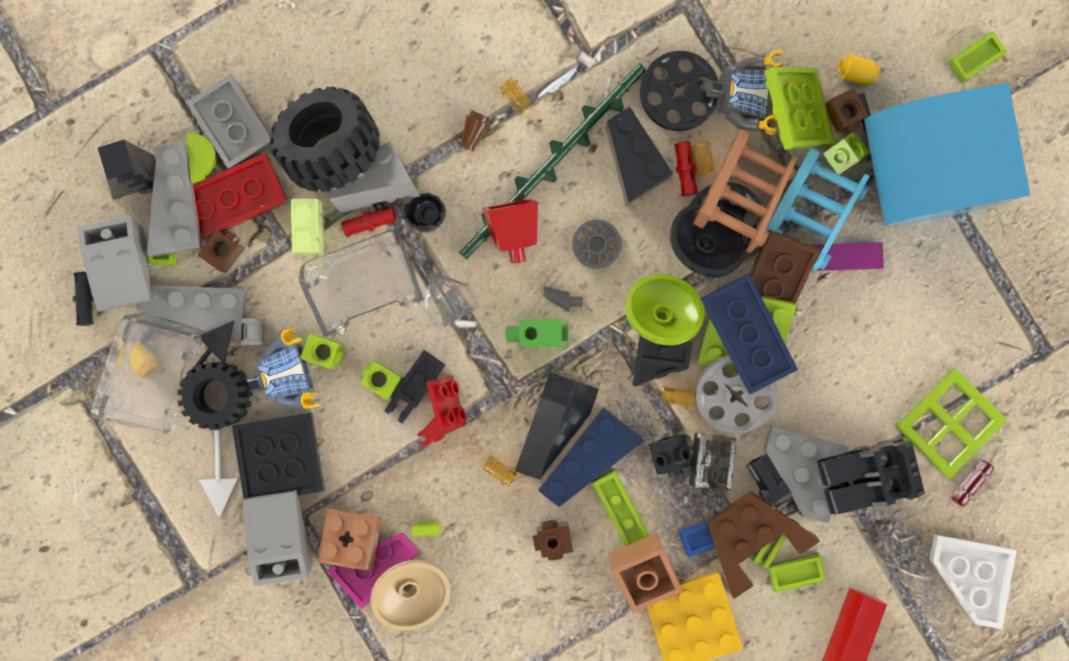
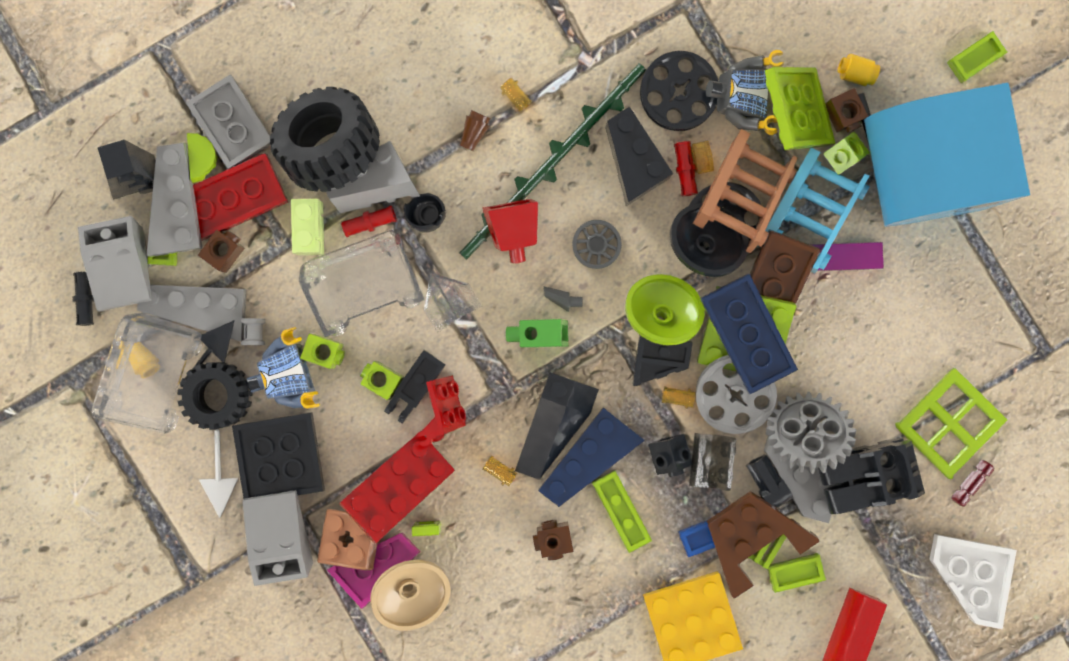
nougat brick [608,533,683,613] -> none
none -> red plate [339,433,455,544]
none -> light grey gear [766,392,856,474]

